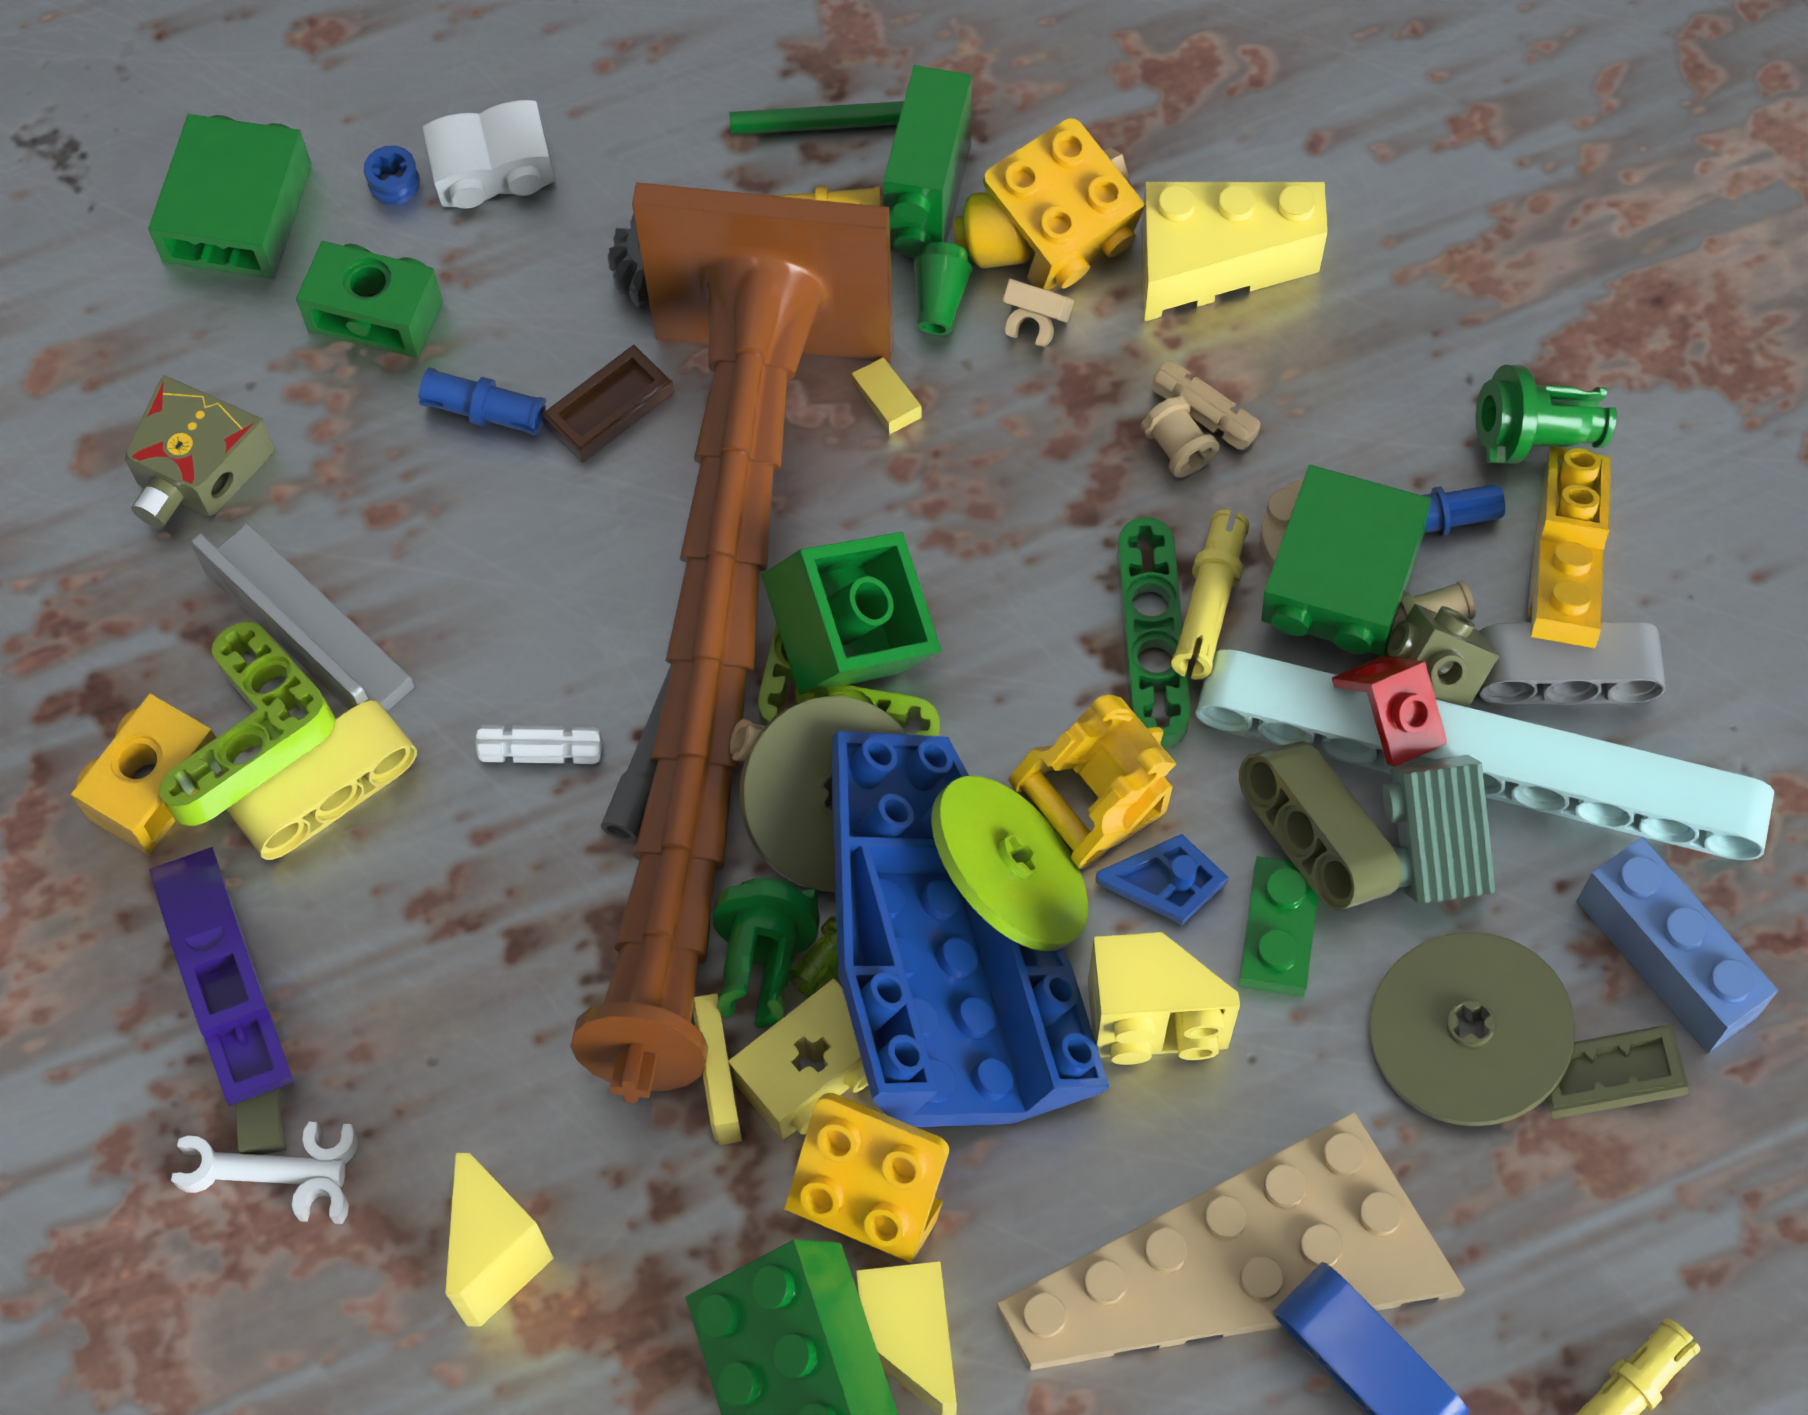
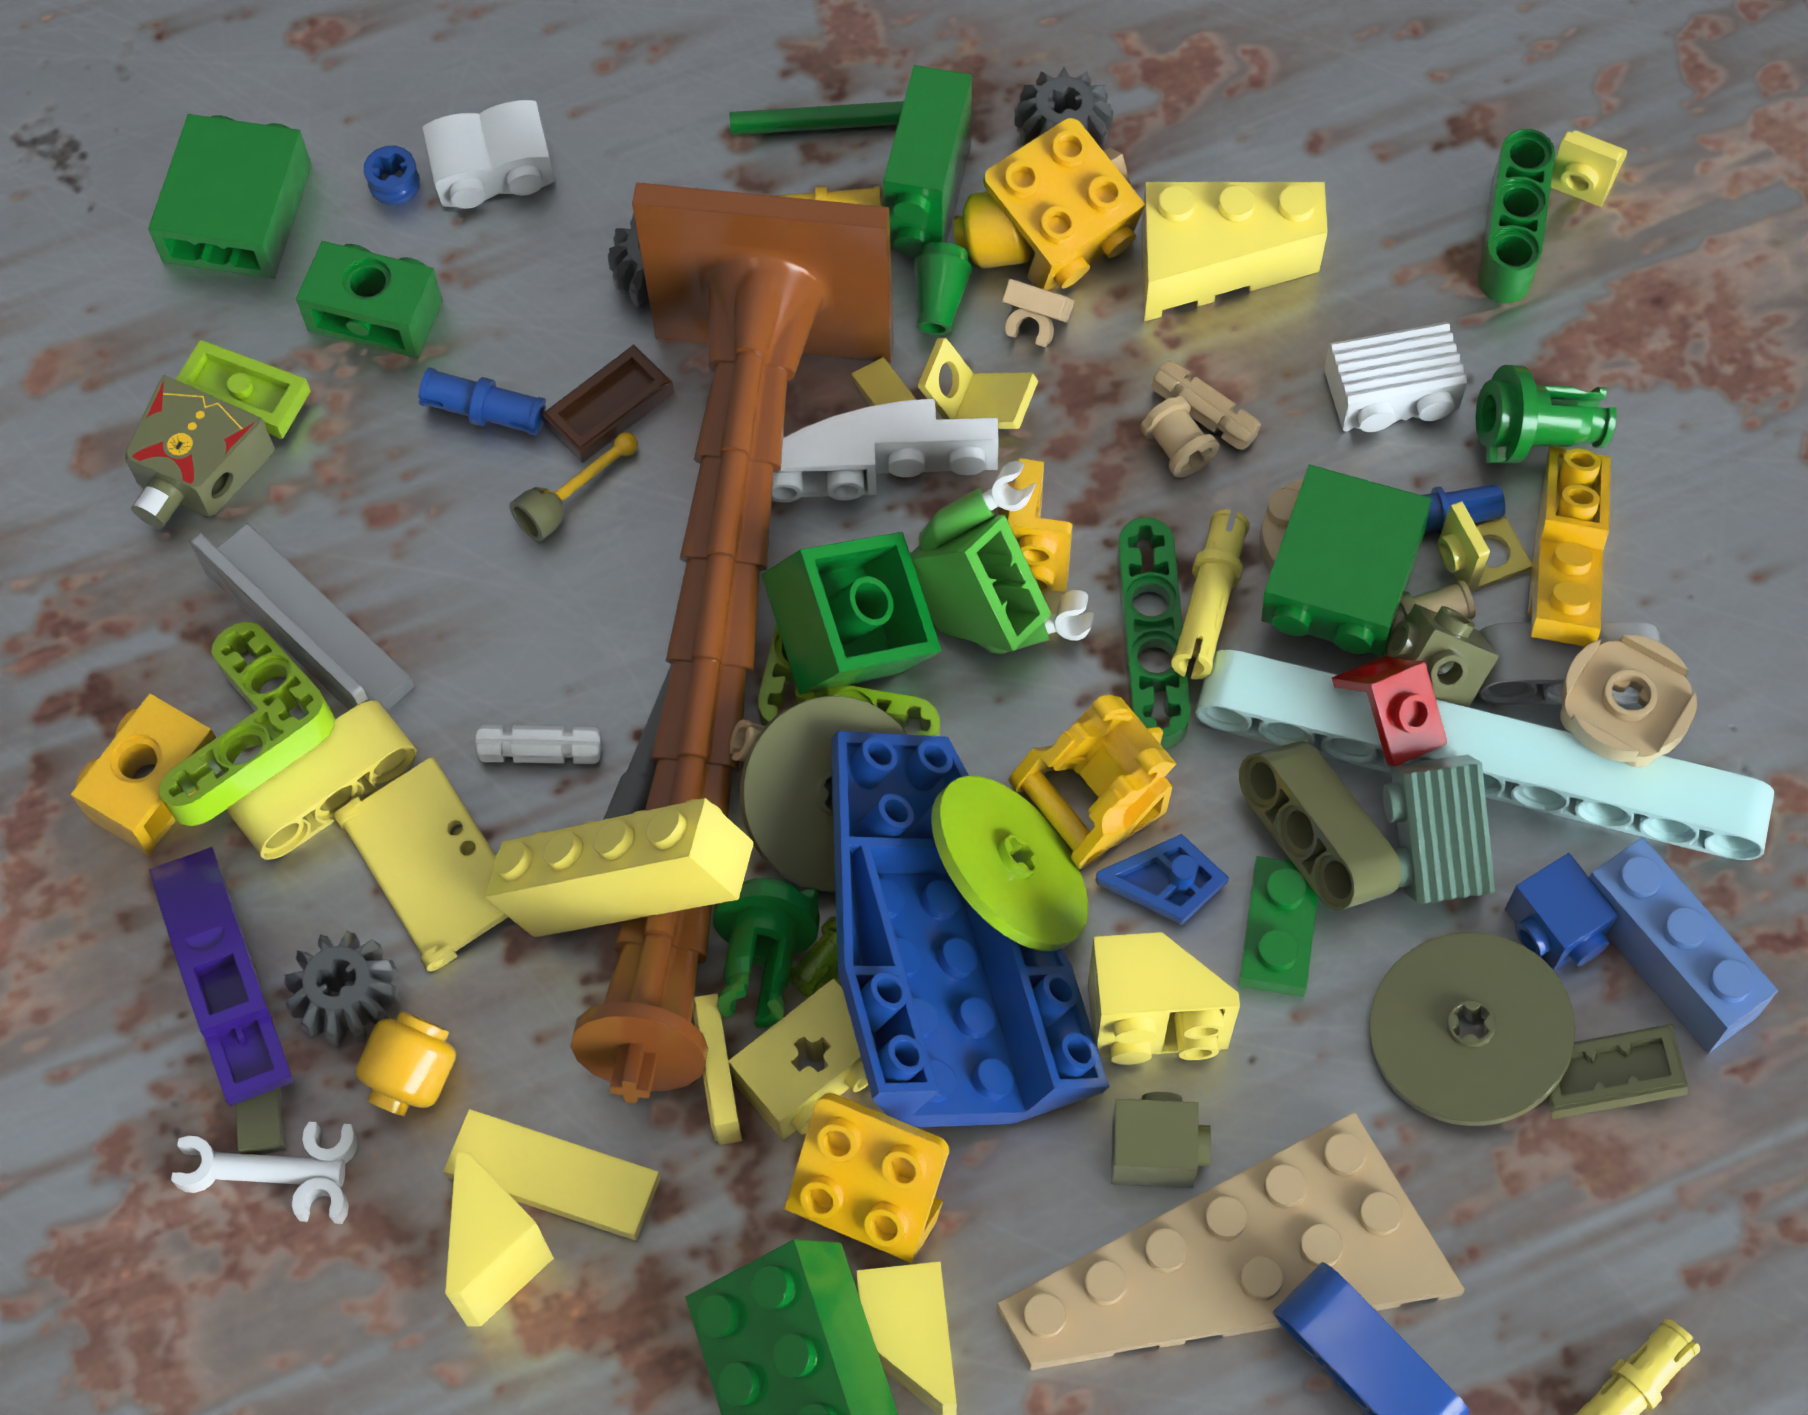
none -> lime plate [175,339,311,439]
none -> dark grey gear [284,930,400,1048]
none -> light yellow door [334,757,508,972]
none -> yellow head [355,1011,456,1116]
none -> light yellow tile [443,1109,661,1241]
none -> light yellow brick [484,798,754,938]
none -> hinge [509,432,638,542]
none -> white slope [772,398,999,502]
none -> bright green torso [910,461,1094,654]
none -> light yellow bracket [918,338,1038,429]
none -> yellow bracket [998,458,1072,594]
none -> dark grey gear [1014,67,1113,150]
none -> olive brick [1111,1092,1211,1188]
none -> white brick [1324,322,1467,432]
none -> light yellow bracket [1437,501,1533,593]
none -> green beam [1478,129,1555,303]
none -> blue brick [1505,853,1618,970]
none -> light yellow bracket [1551,130,1627,207]
none -> tan plate [1560,635,1697,767]

